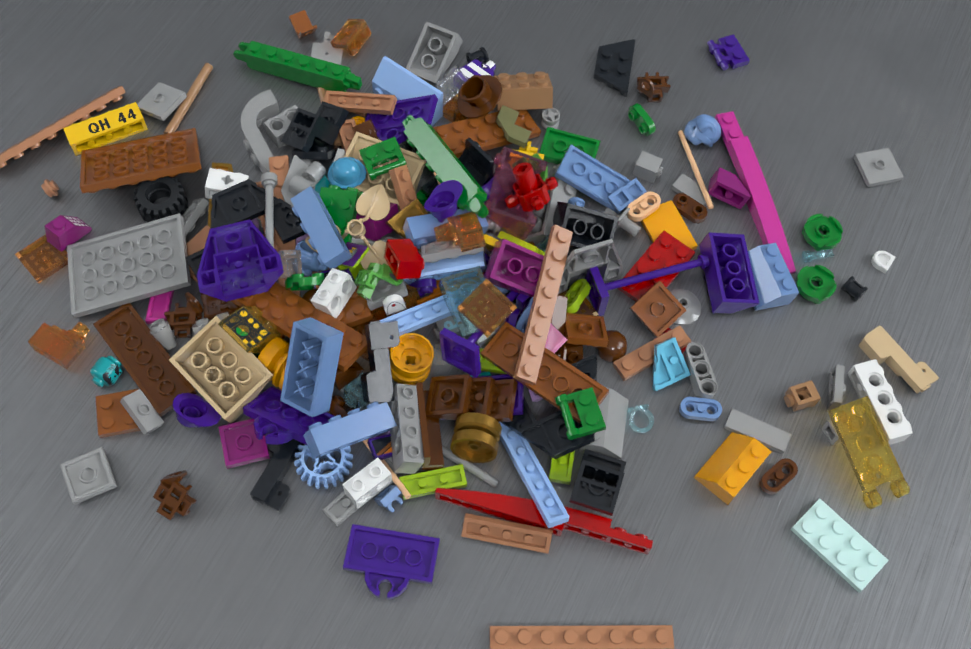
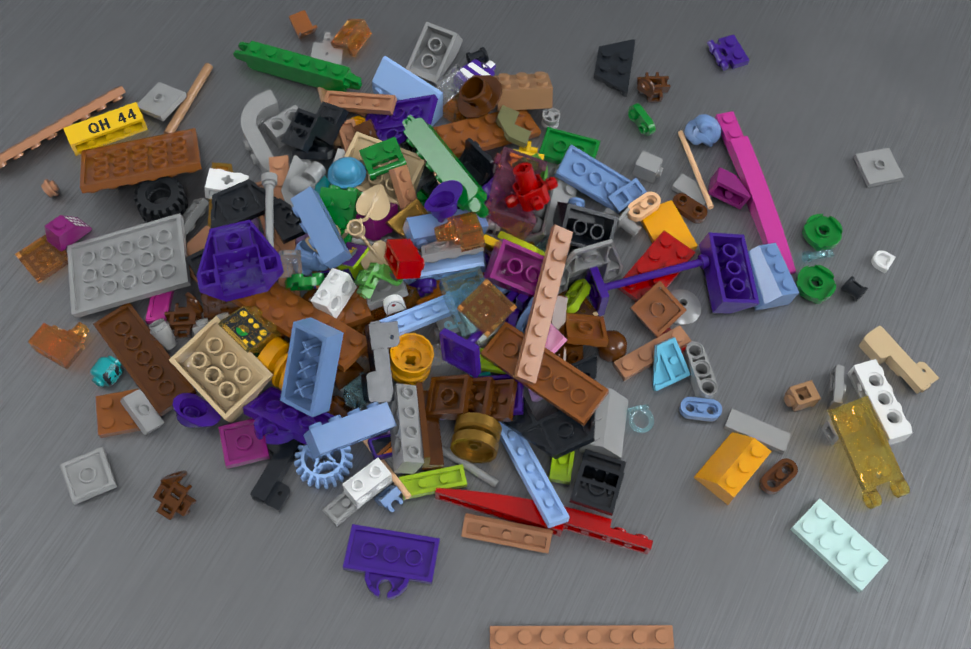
green plate [555,387,606,440] -> none

